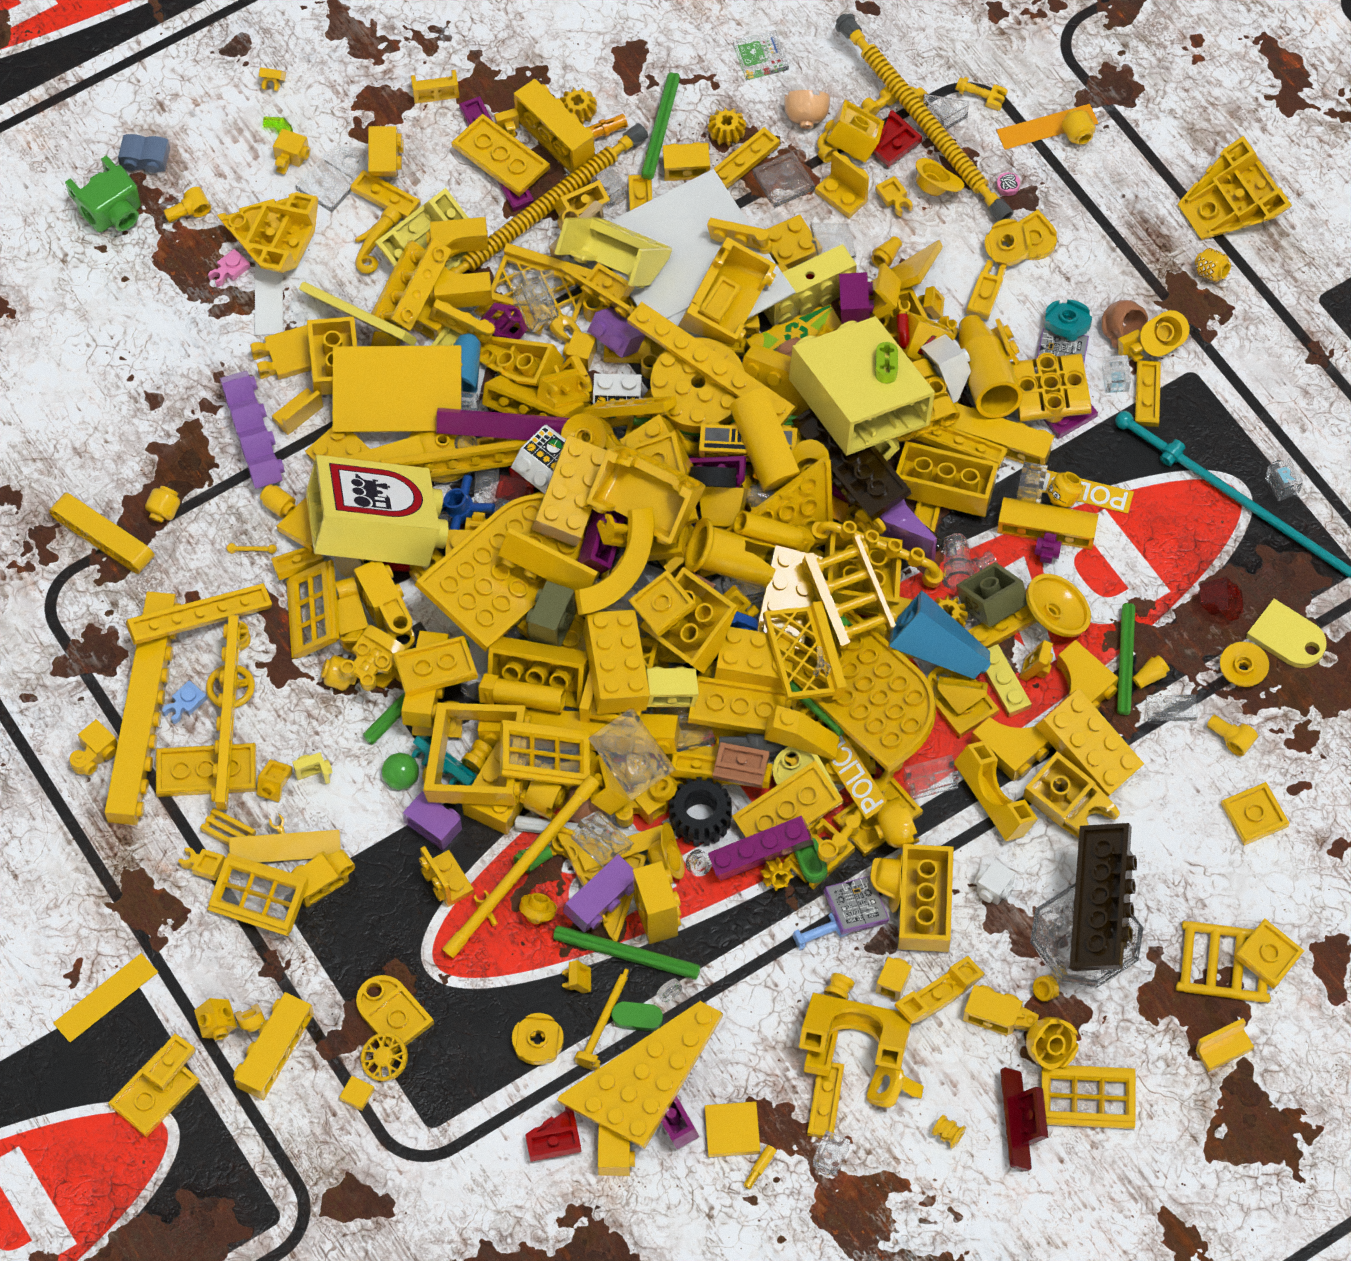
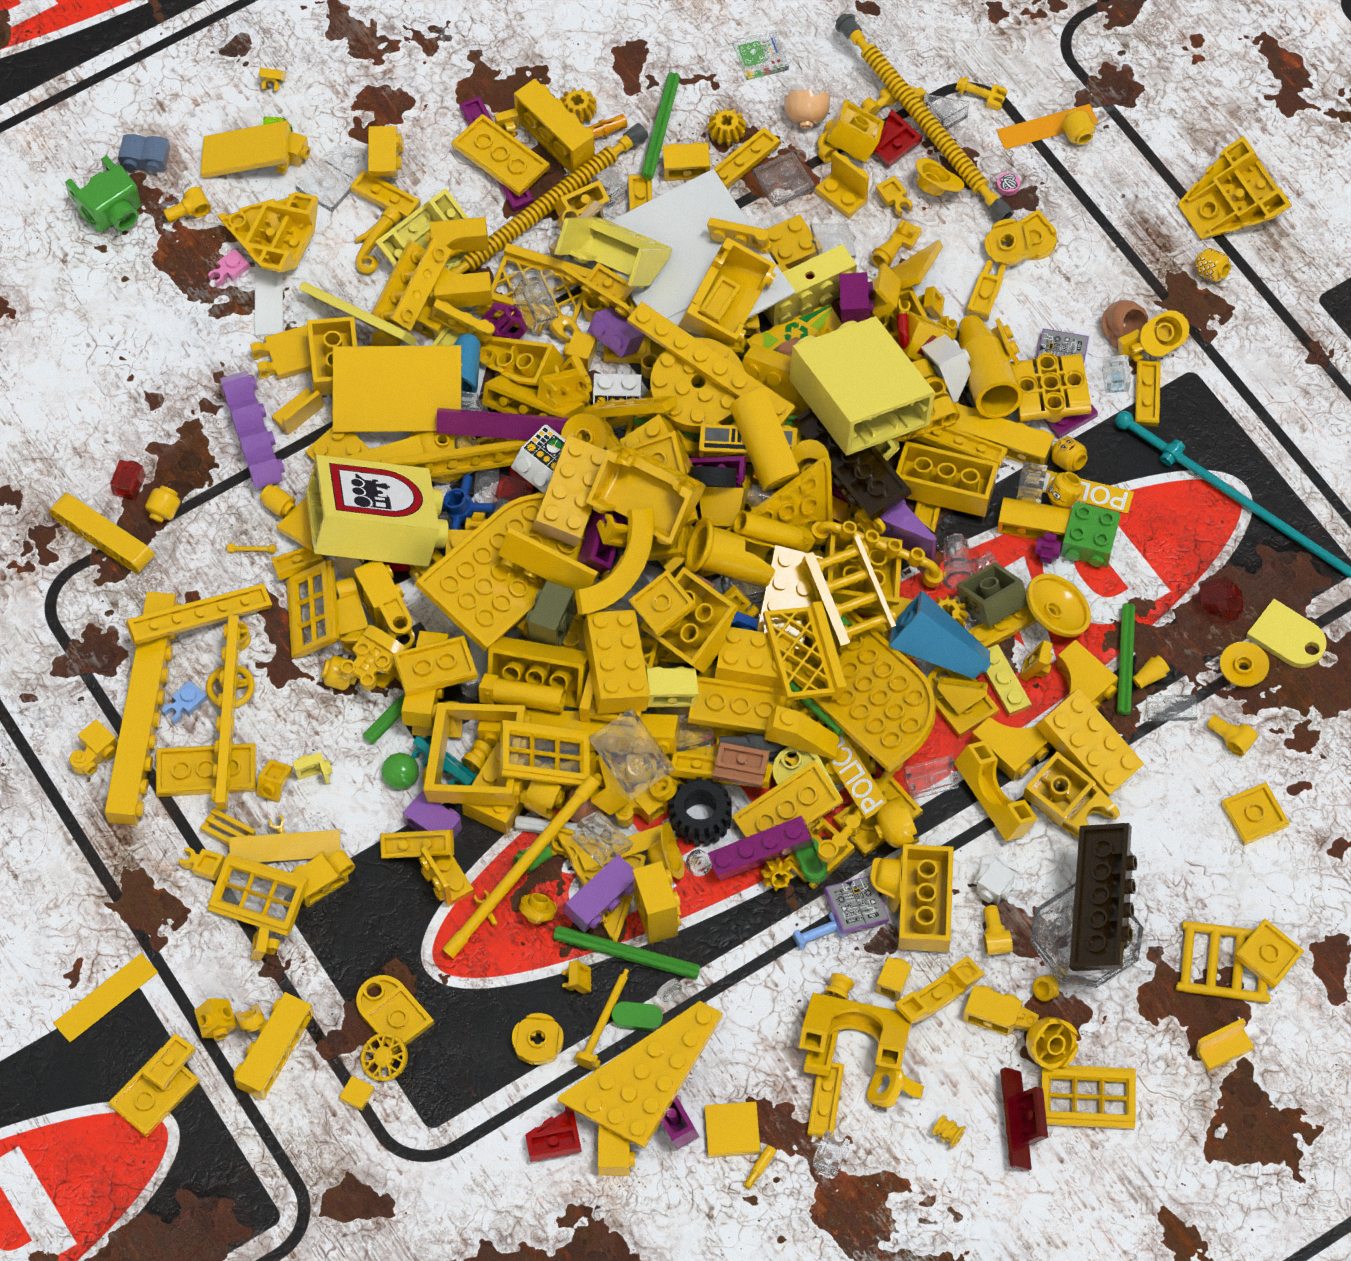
yellow hinge [411,69,459,104] -> none
clear hand [813,646,831,677] -> none
lime beam [875,342,898,384] -> none
teal plate [1044,300,1092,341] -> none
clear brick [1265,458,1303,501] -> none
none -> clear red brick [110,460,145,501]
none -> yellow tile [200,120,290,178]
none -> yellow tile [250,927,280,961]
none -> yellow tile [380,830,454,859]
none -> yellow tile [891,219,922,251]
none -> yellow pin [983,905,1013,956]
none -> yellow head [1052,437,1088,472]
none -> bright green bracket [1061,502,1121,568]

